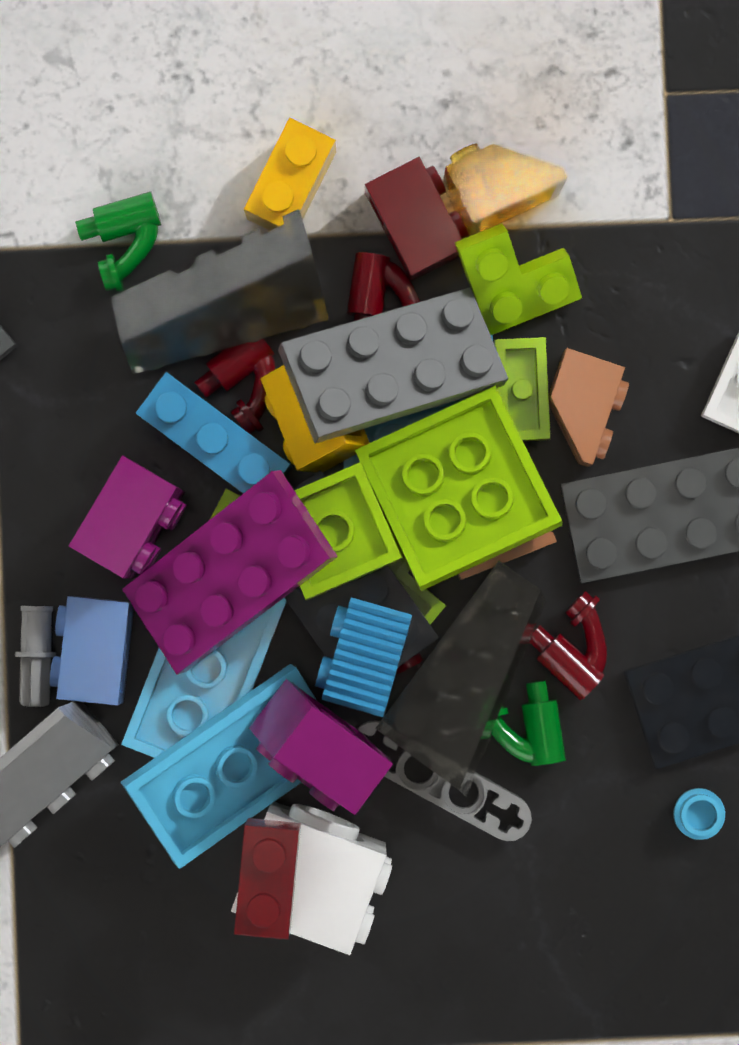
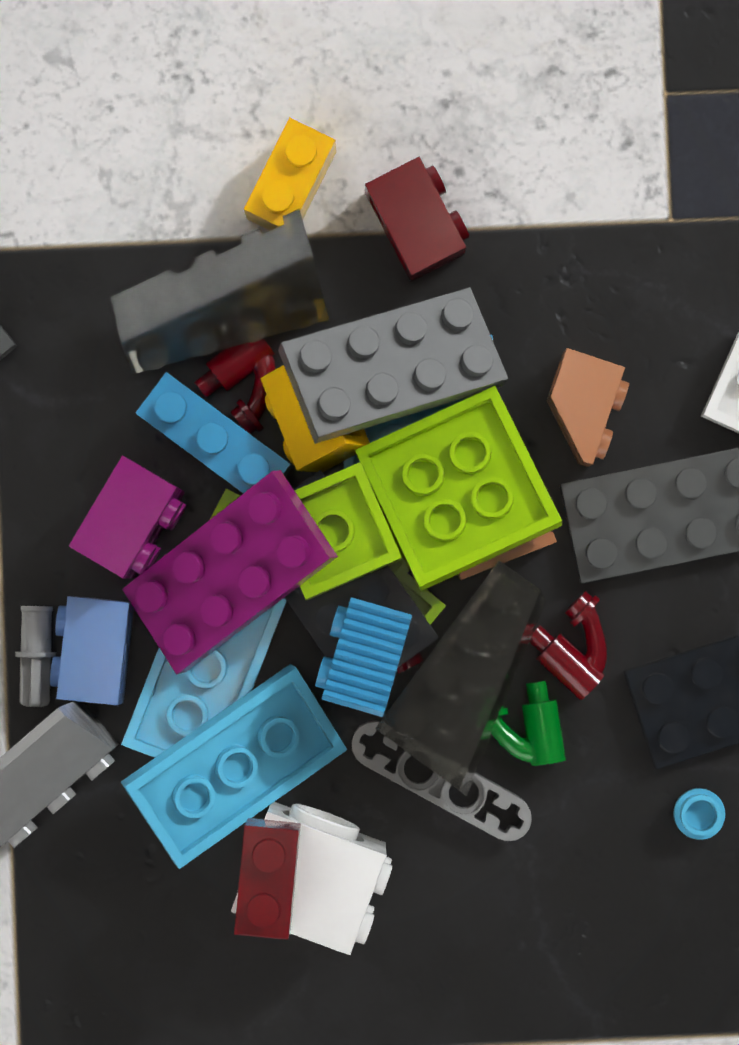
green plant [75,191,161,292] -> none
magenta brick [249,679,393,815] -> none
dark red plant [347,252,420,321] -> none
clear yellow slope [443,143,568,236] -> none
lime plate [455,223,582,335] -> none
lime plate [494,337,550,441] -> none

